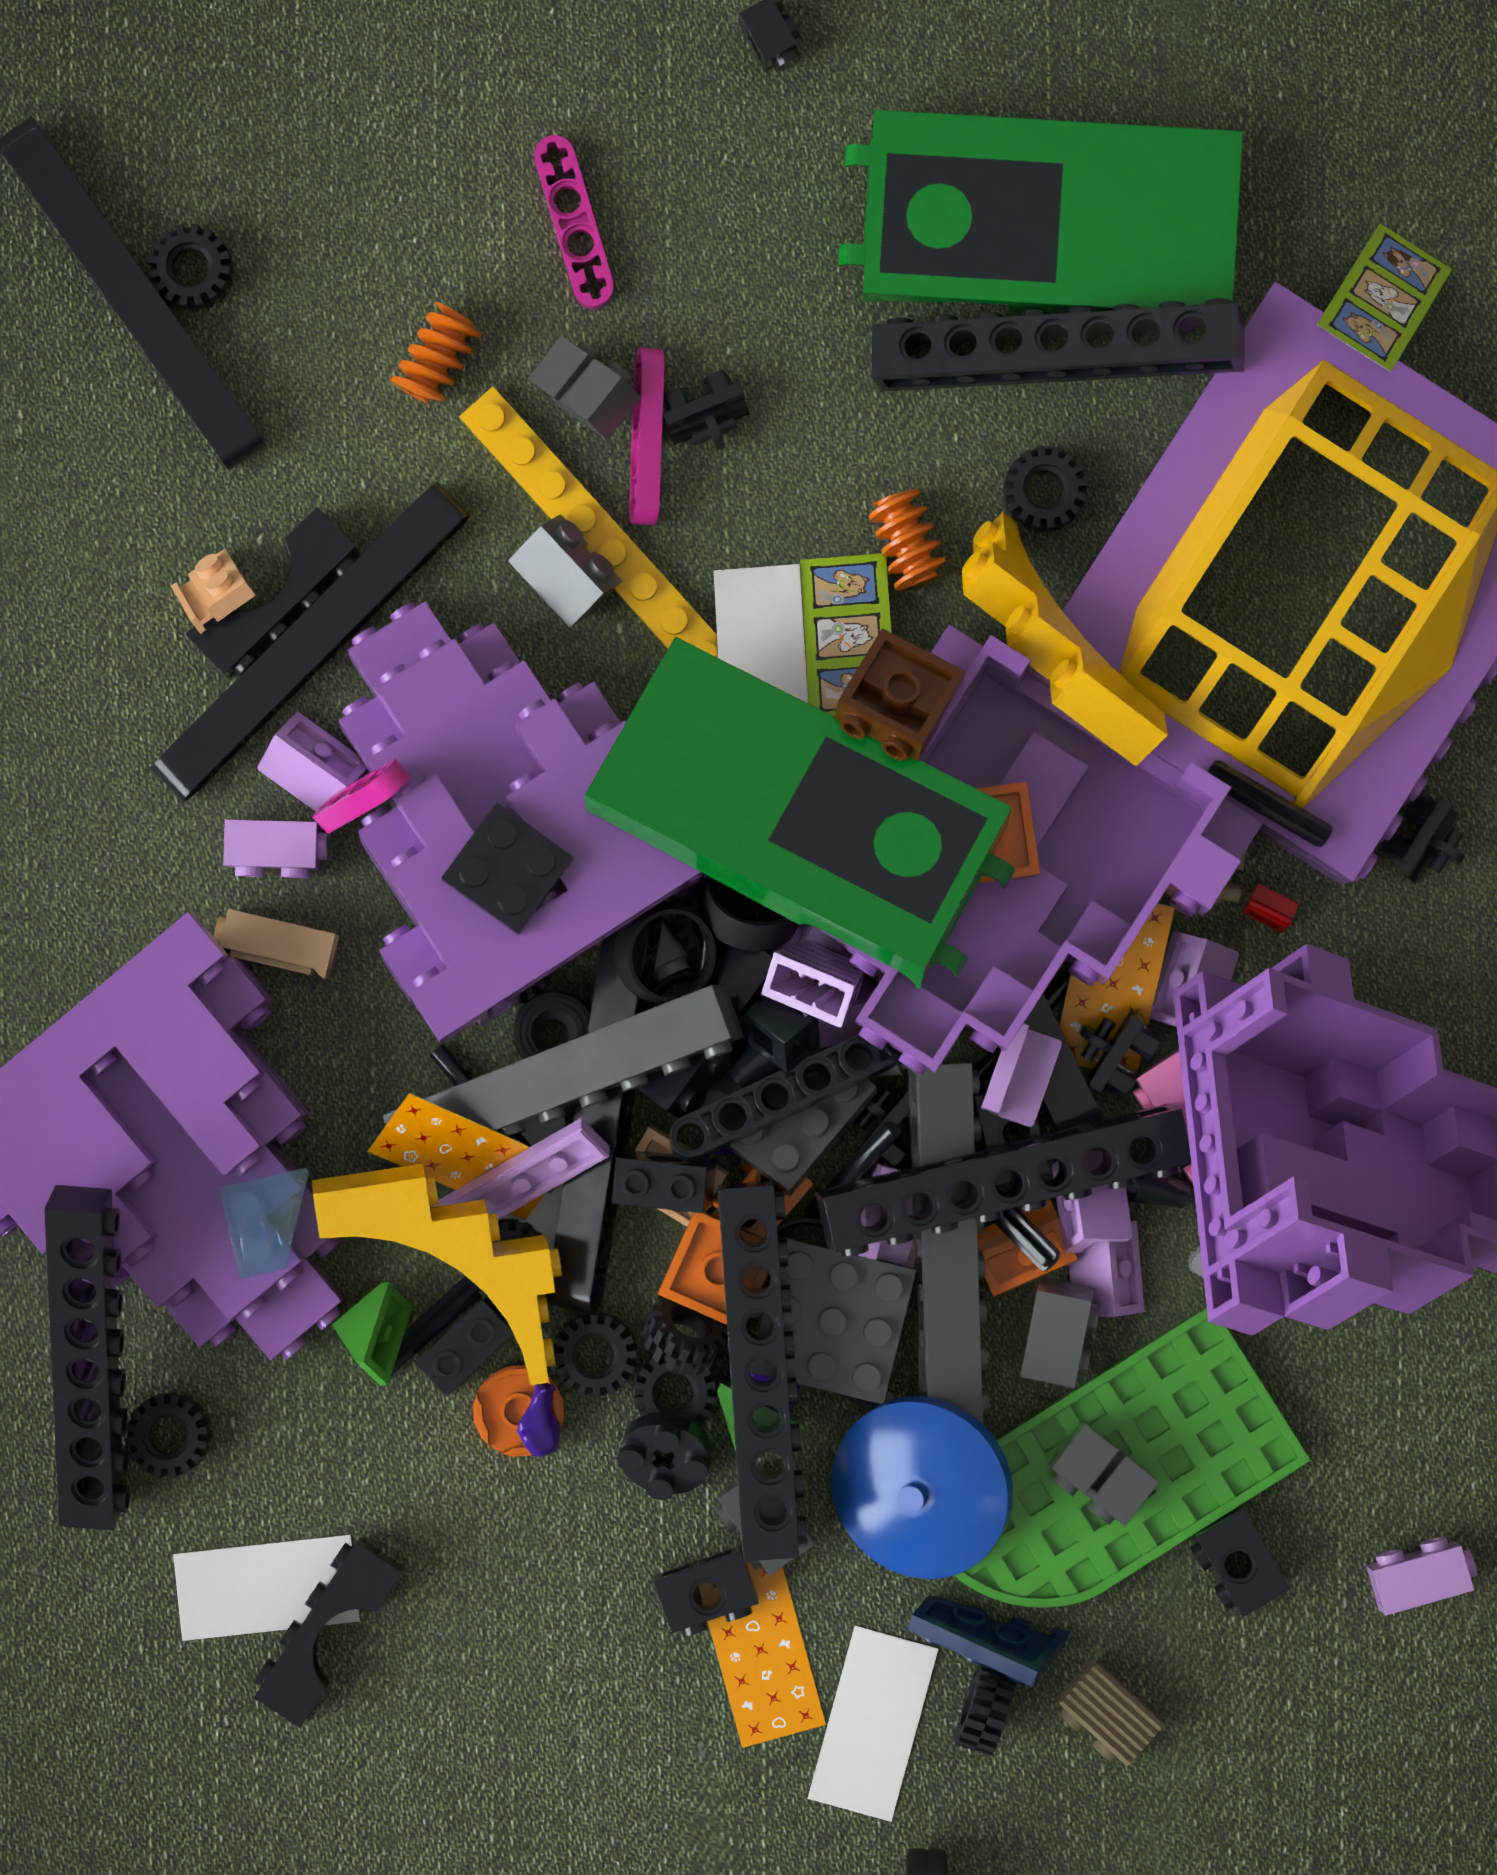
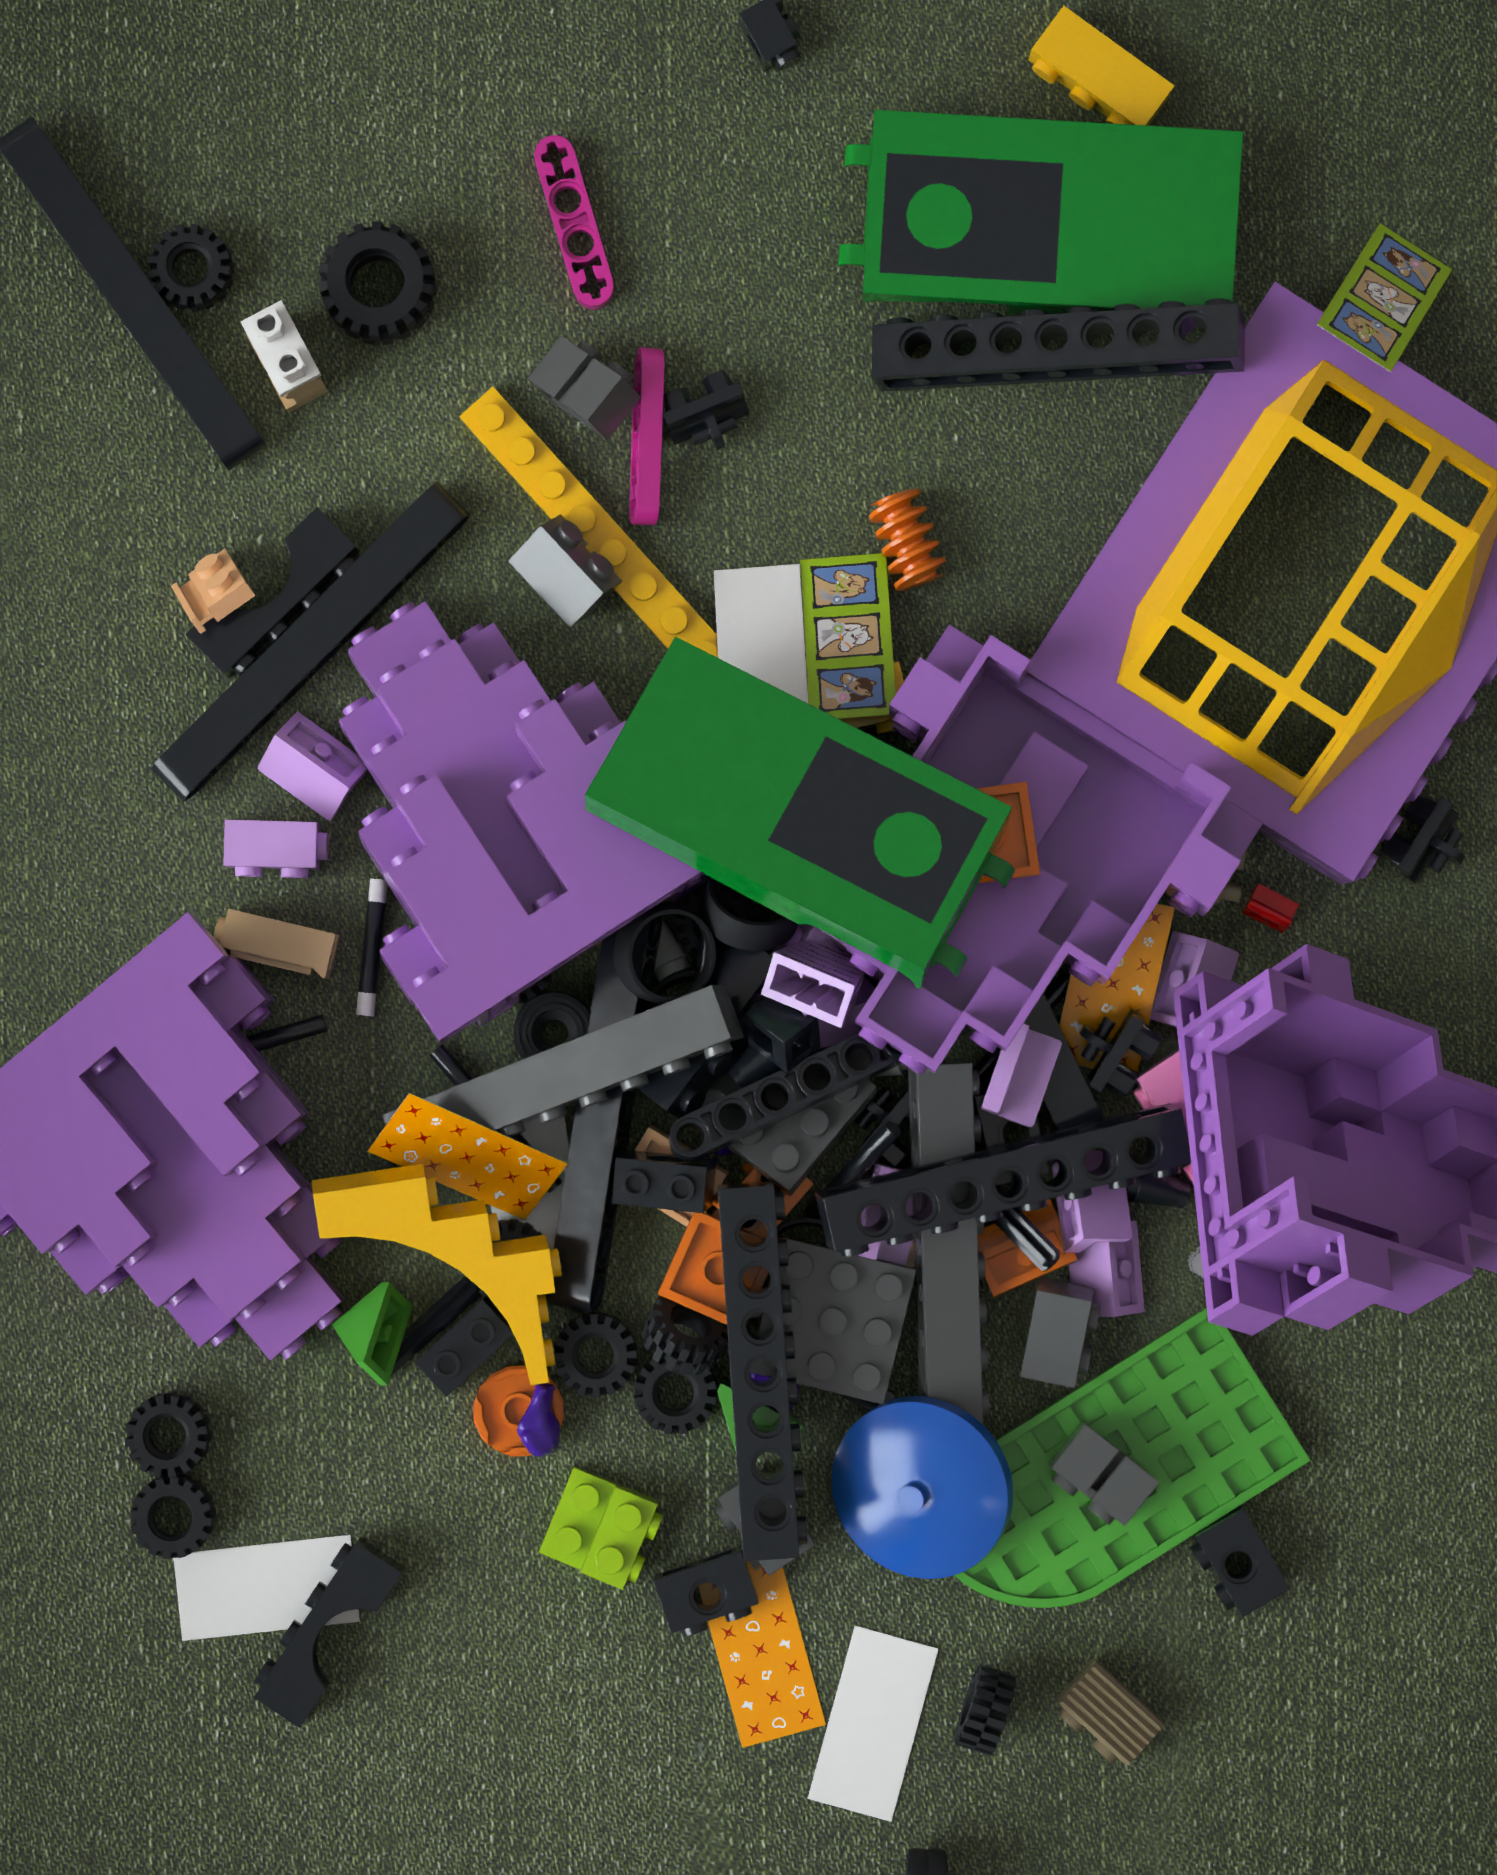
black brick [44,1185,130,1531] -> none
clear light blue wing [219,1167,310,1279] -> none
dark pink beam [312,758,412,834] -> none
orange piece [390,301,482,404] -> none
lavender tile [436,1118,610,1220] -> none
black plate [441,802,574,935] -> none
black plate [617,1413,711,1500] -> none
reddish brown plate [834,628,966,761] -> none
dark blue wing [908,1595,1069,1687] -> none
yellow arch [962,512,1168,767] -> none
black tyre [1003,446,1087,532] -> none
black axle [1207,760,1333,847] -> none
lavender brick [1366,1536,1477,1616] -> none
none -> black tyre [129,1474,216,1559]
none -> white hips [241,300,328,413]
none -> black bar [246,1014,328,1052]
none -> black tyre [318,221,437,345]
none -> black bar [356,878,388,1017]
none -> lime plate [538,1466,663,1590]
none -> yellow brick [1028,5,1175,126]

